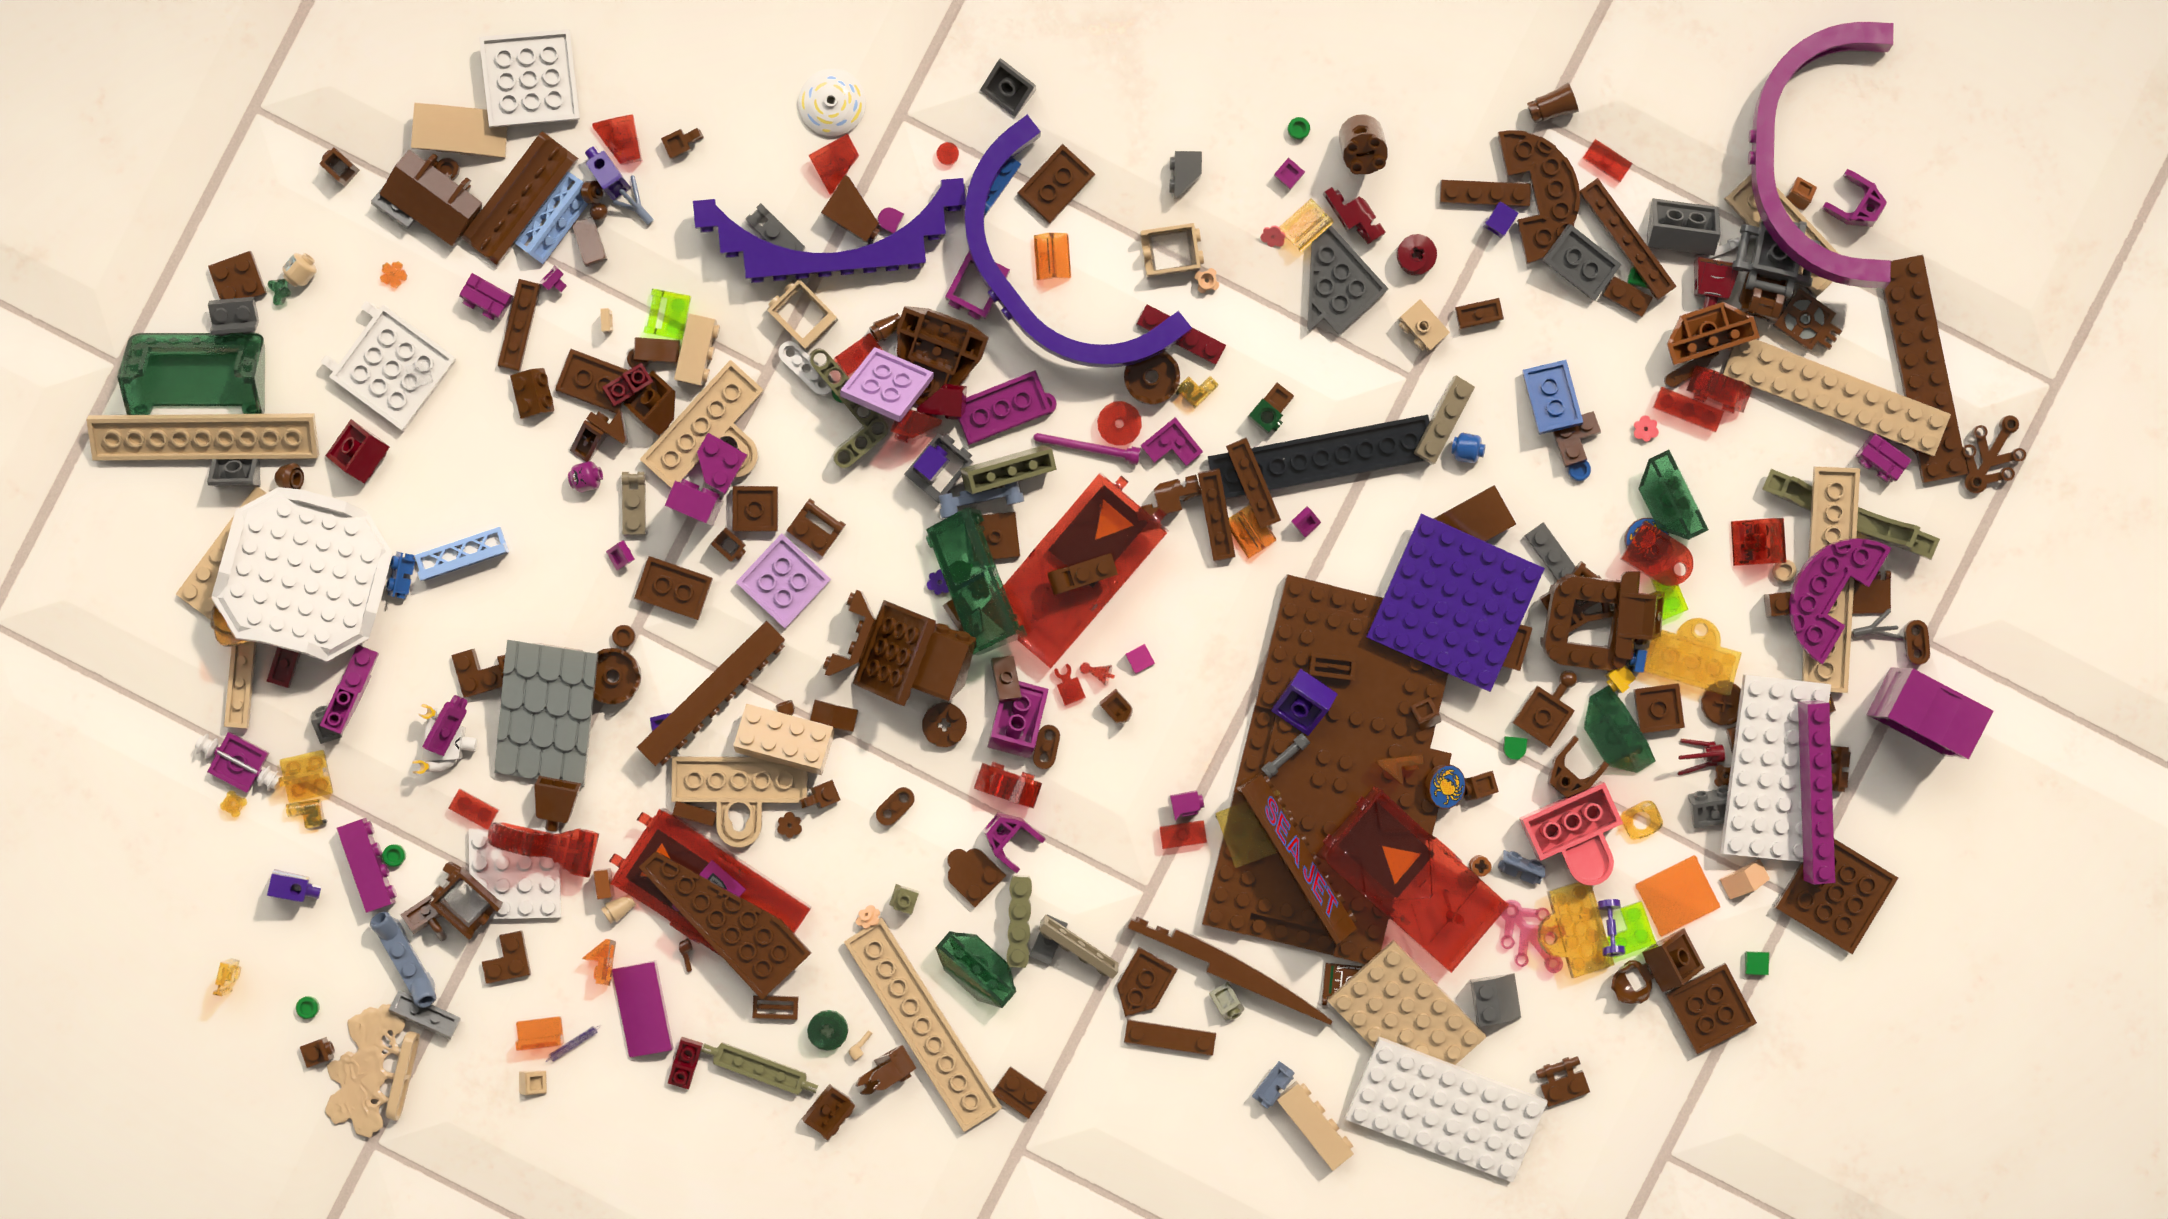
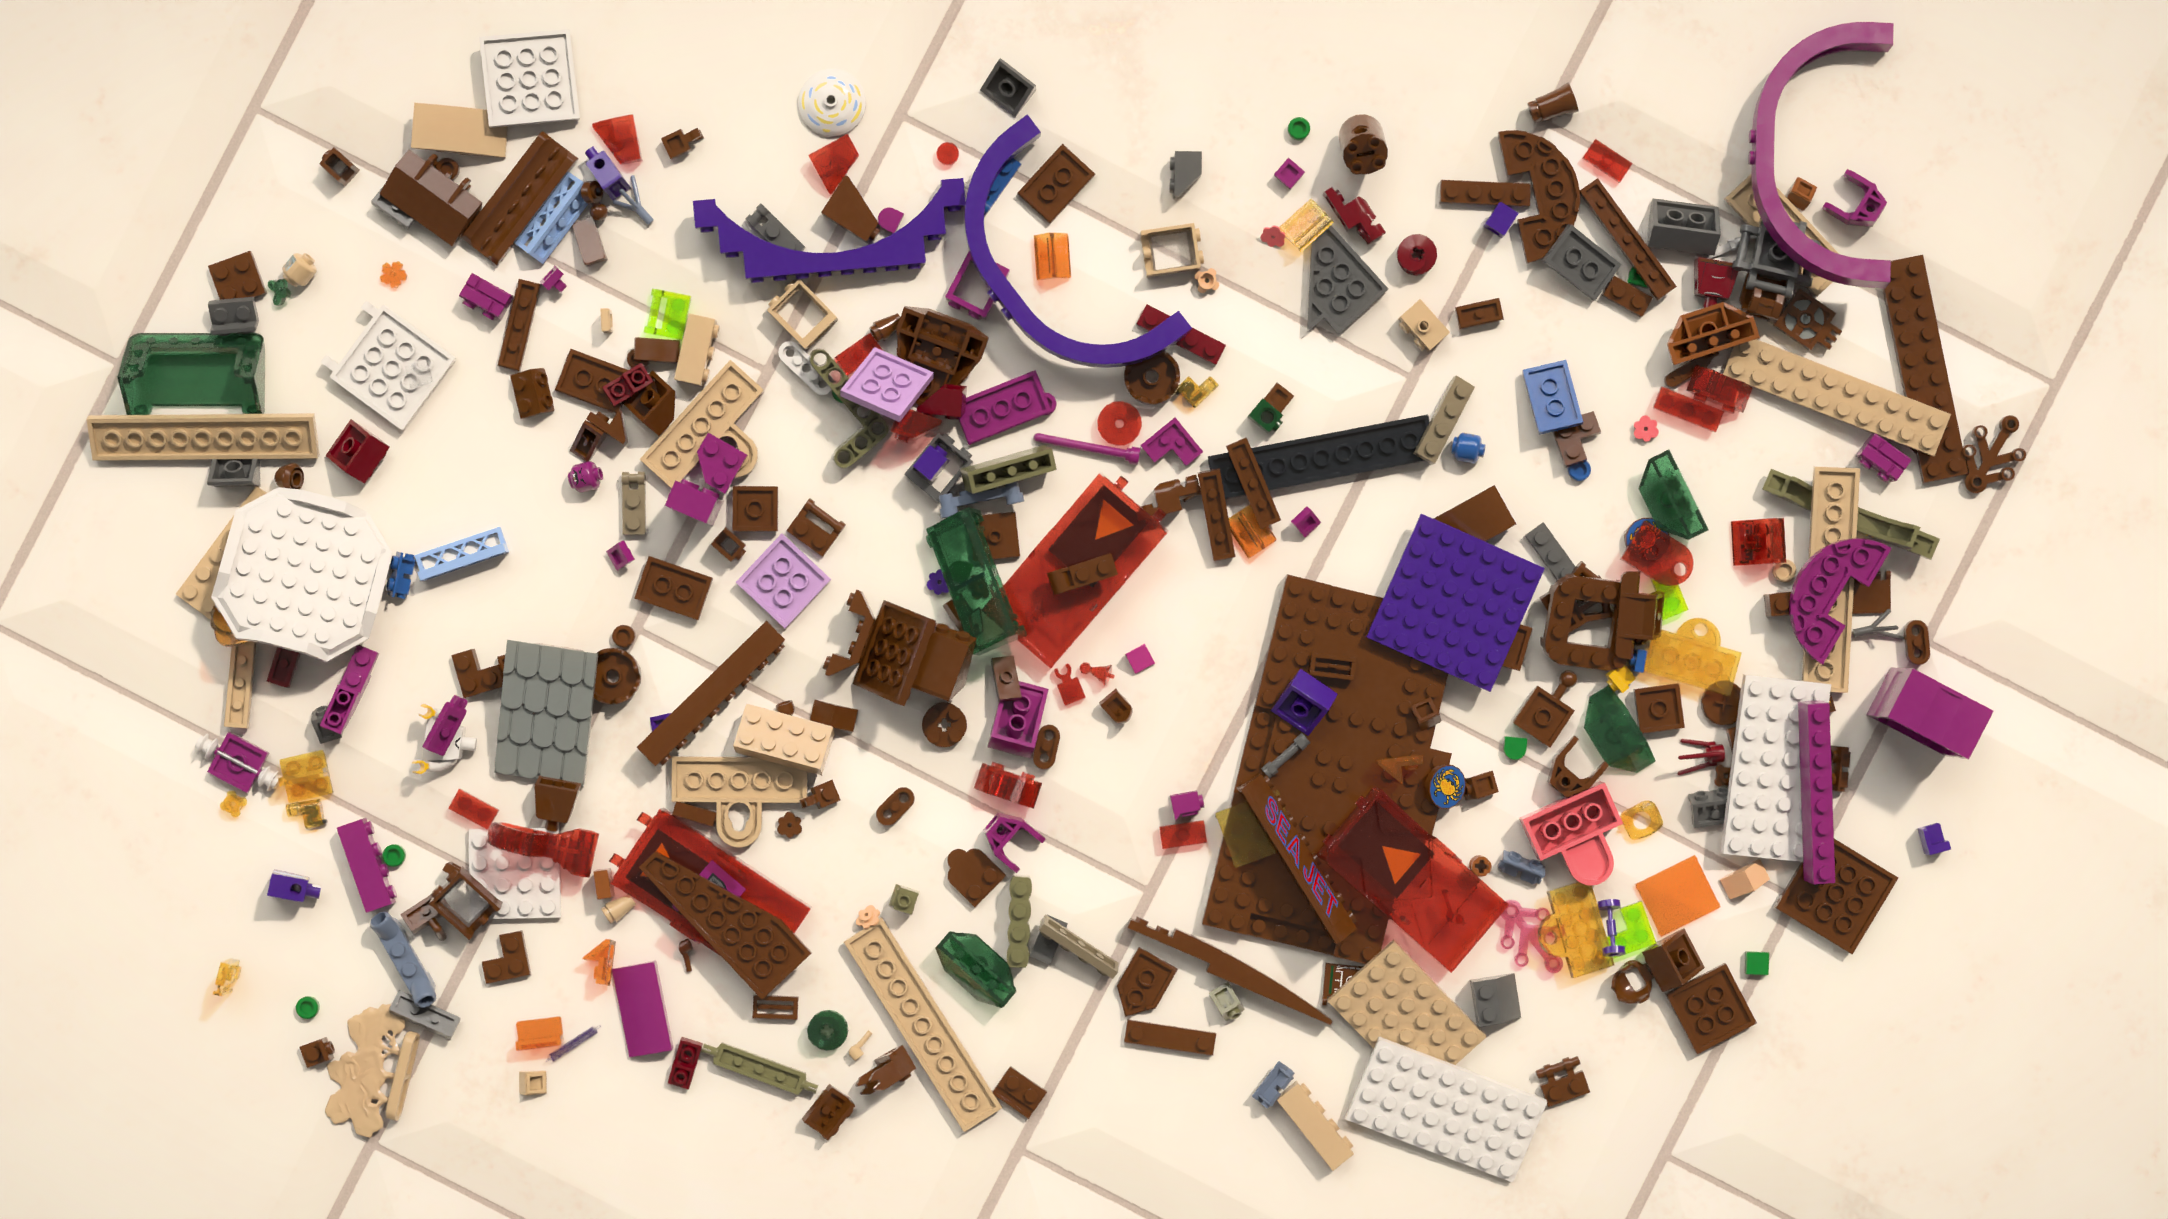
none -> dark purple panel [1917,823,1951,855]

